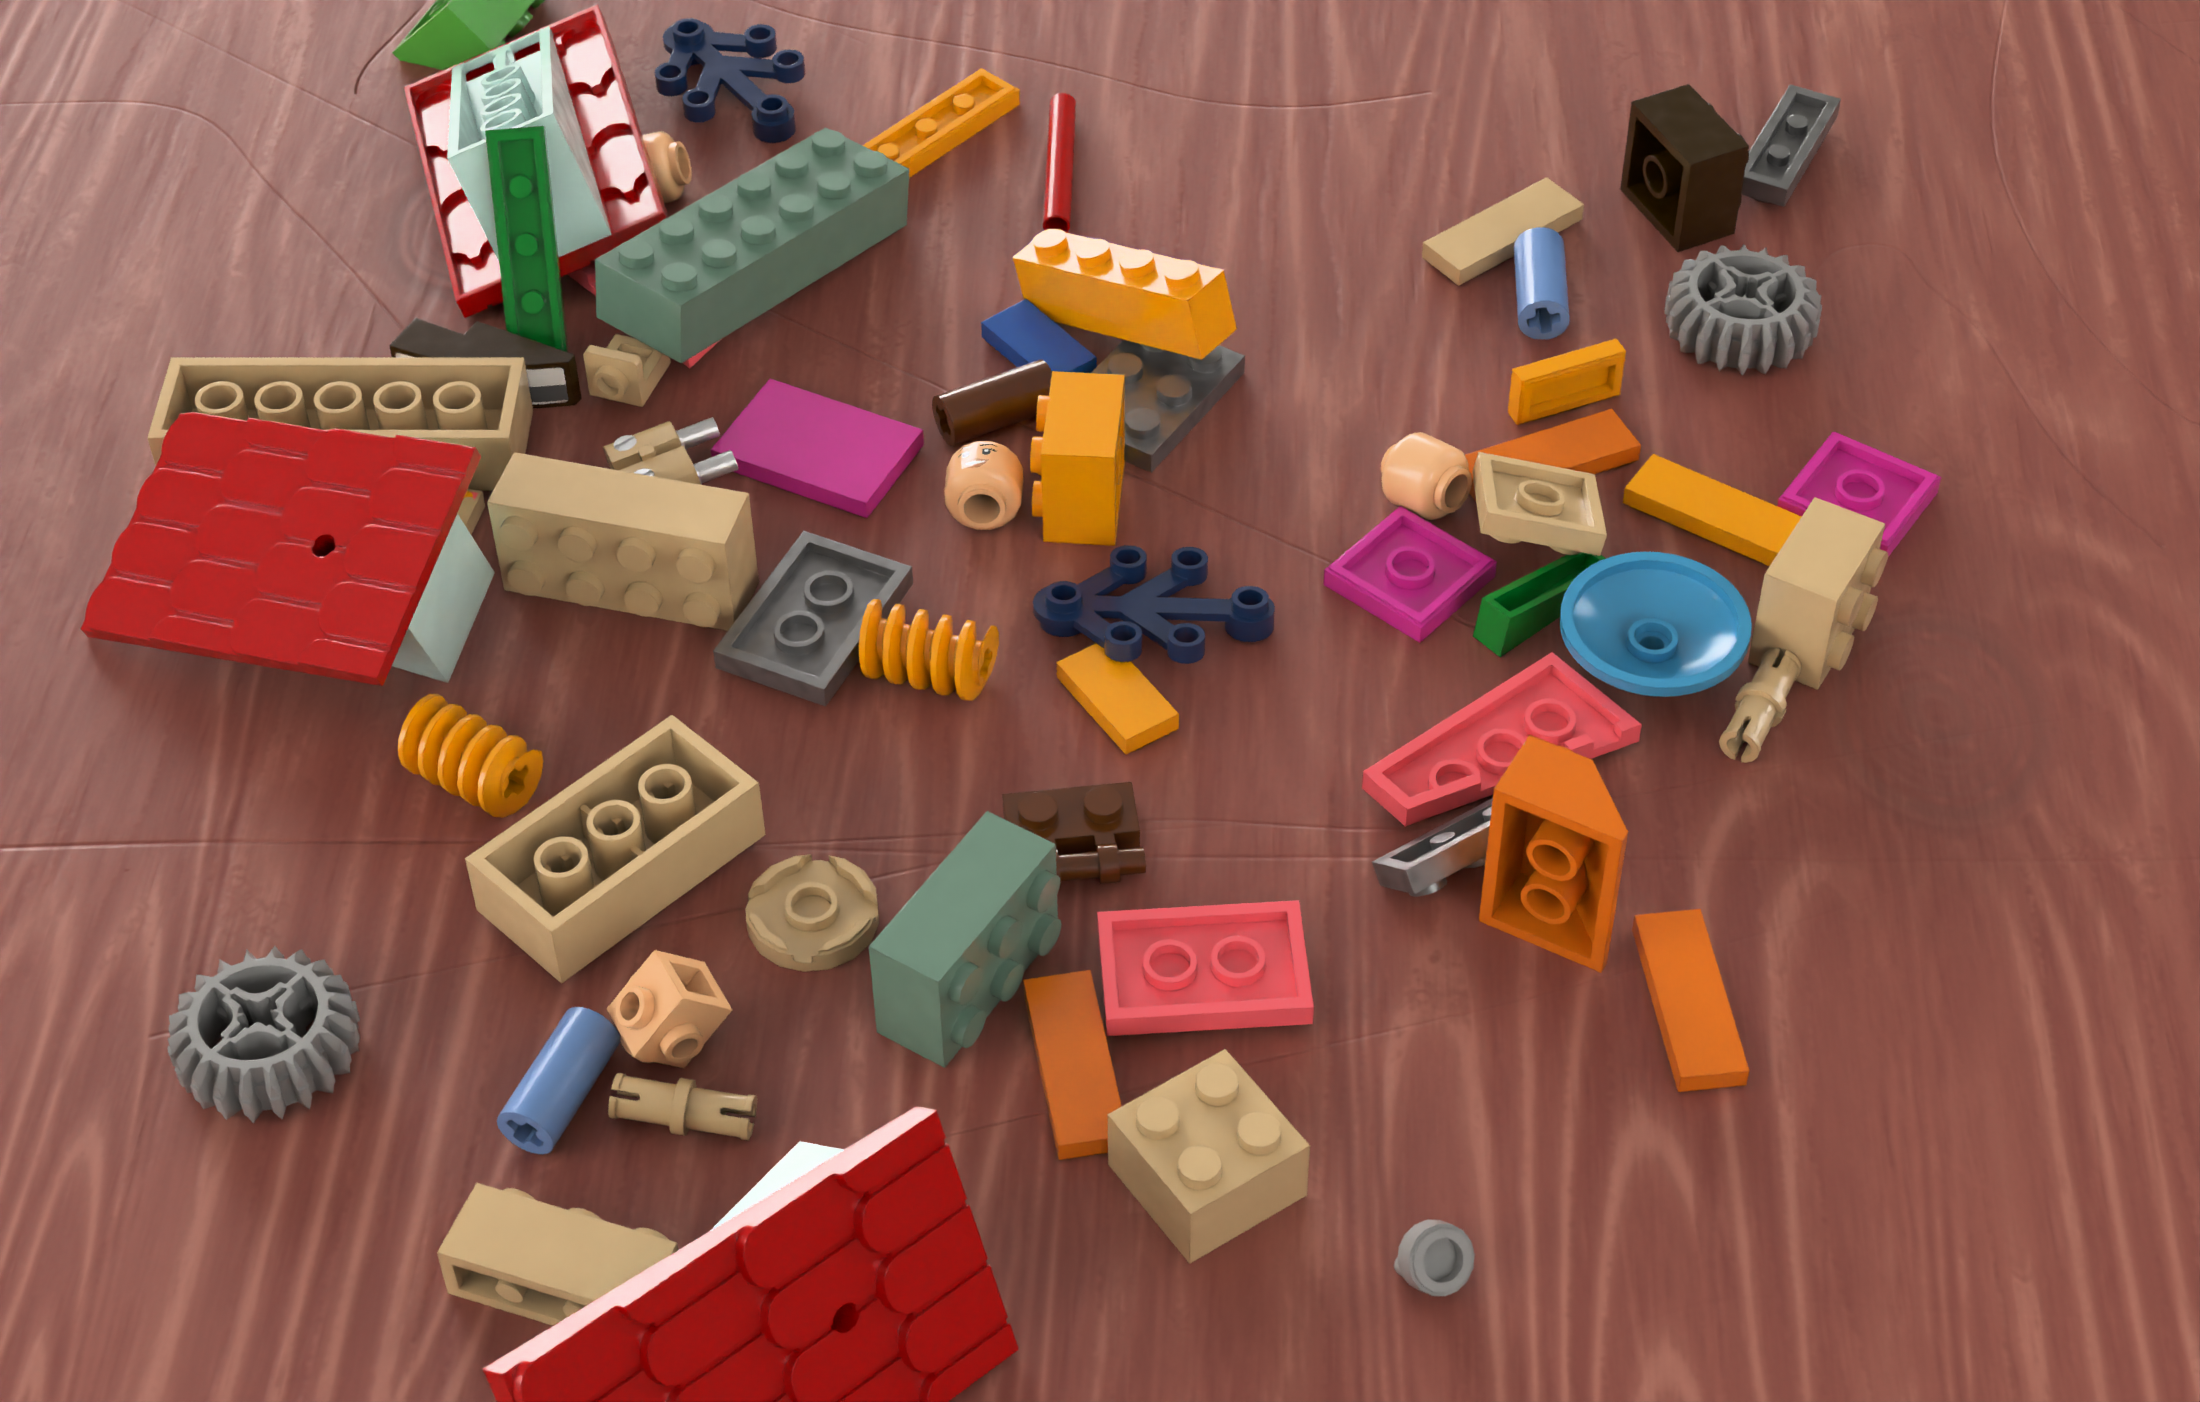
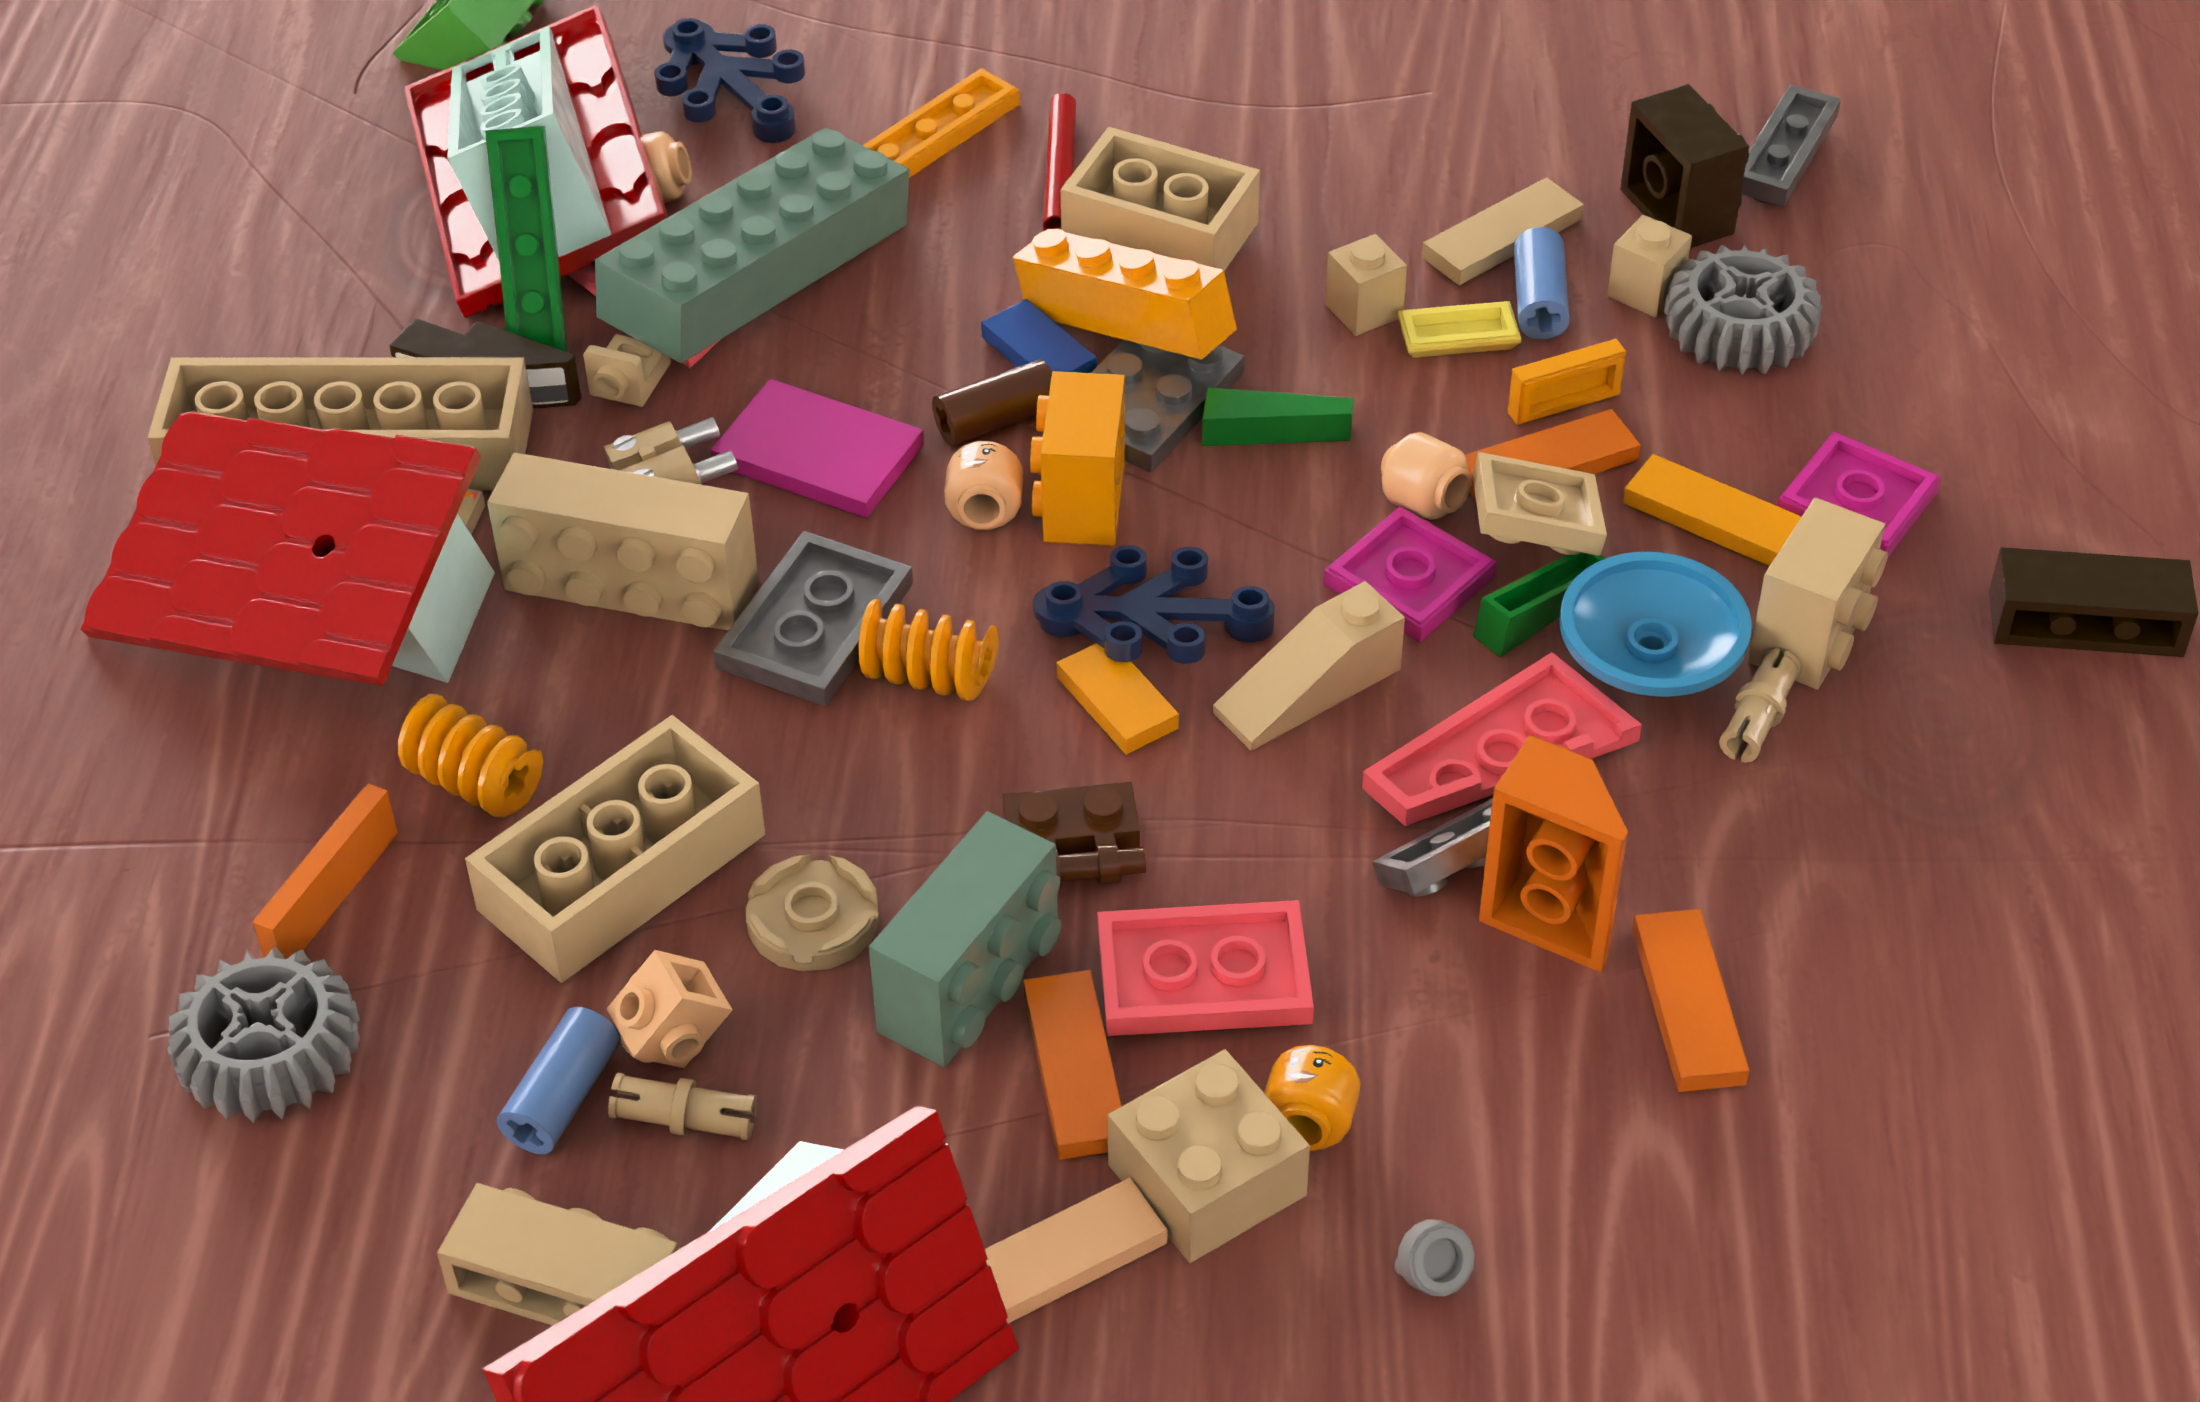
none -> orange tile [253,783,398,959]
none -> light nougat tile [985,1178,1167,1323]
none -> tan brick [1061,126,1260,271]
none -> green piece [1202,387,1354,446]
none -> tan slope [1213,581,1405,751]
none -> light orange head [1264,1045,1360,1151]
none -> tan brick [1325,234,1407,336]
none -> light yellow tile [1398,301,1521,358]
none -> tan brick [1607,215,1692,318]
none -> dark brown brick [1989,547,2198,657]

